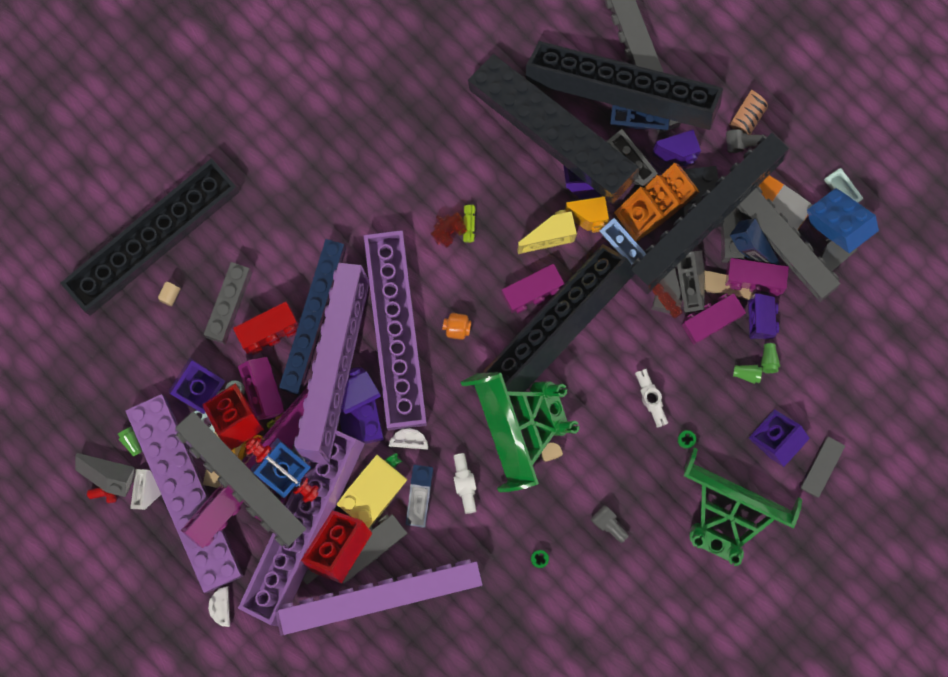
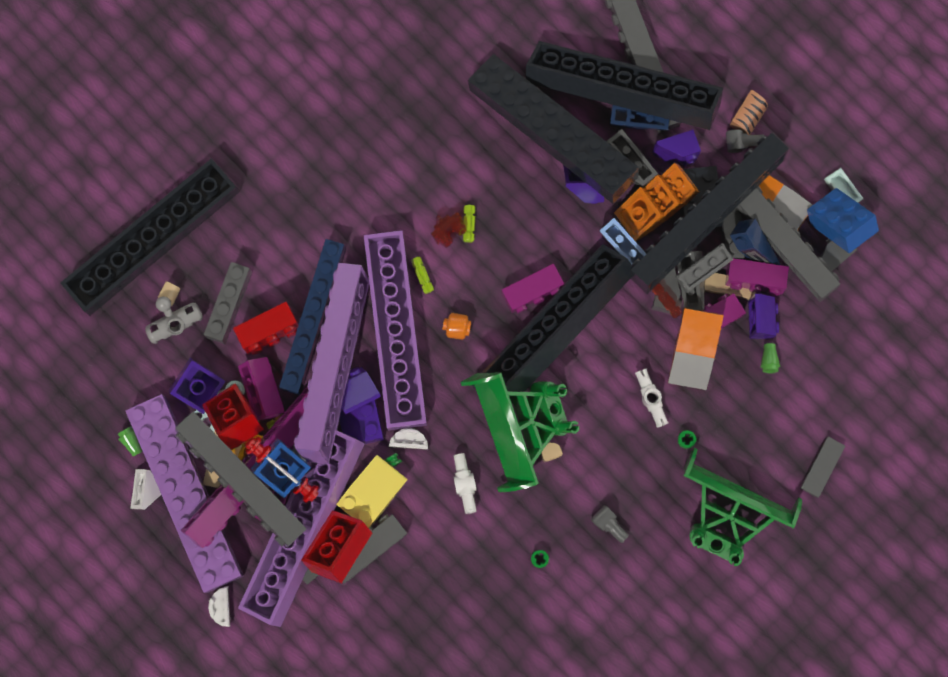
dark grey slope [75,453,134,497] -> none
red arm [87,487,117,503] -> none
medium lavender brick [275,559,482,636] -> none
slope [406,465,434,528] -> none
light yellow slope [517,210,577,254] -> none
light orange slope [565,197,609,233] -> none
bright green cone [733,365,763,384] -> none
dark purple slope [749,409,810,467] -> none
none -> light grey piece [145,296,203,344]
none -> lime axle [411,257,434,294]
none -> slope [668,308,724,390]
none -> dark grey tile [675,243,733,293]

